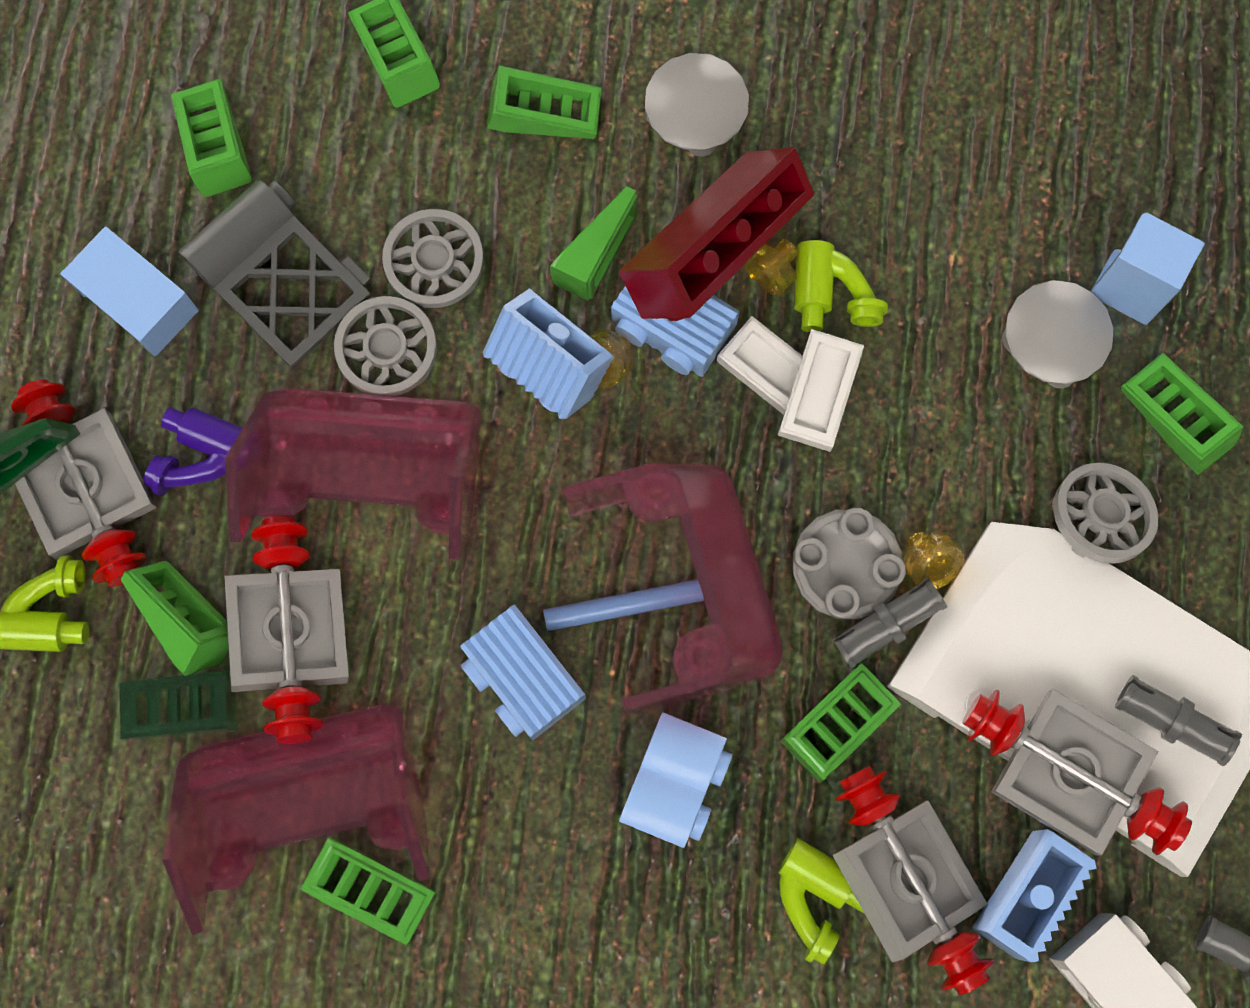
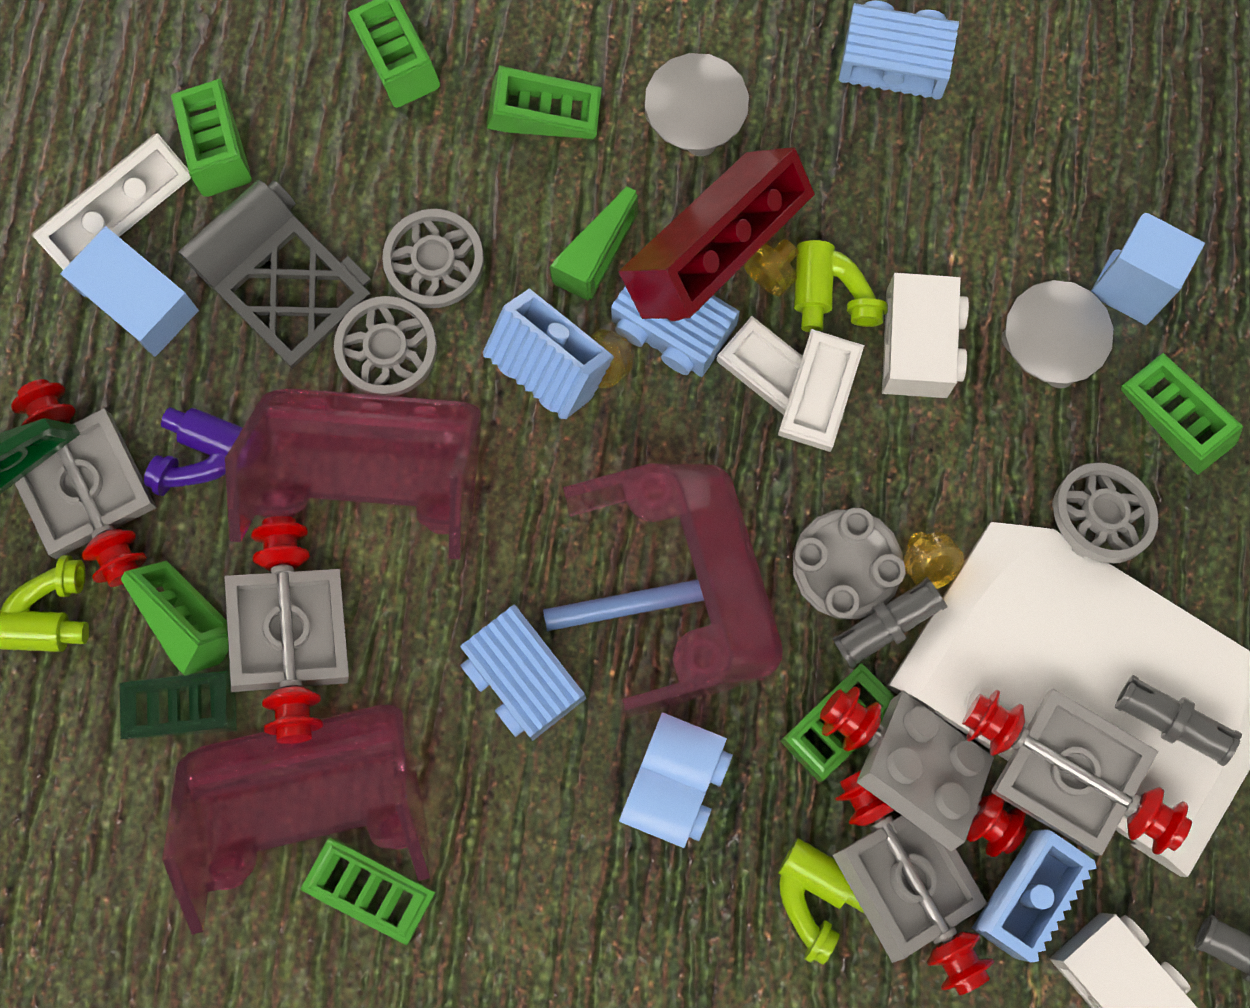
none -> white slope [32,133,191,270]
none -> light grey plate [820,687,1027,857]
none -> light blue brick [838,0,959,100]
none -> white brick [882,273,969,398]

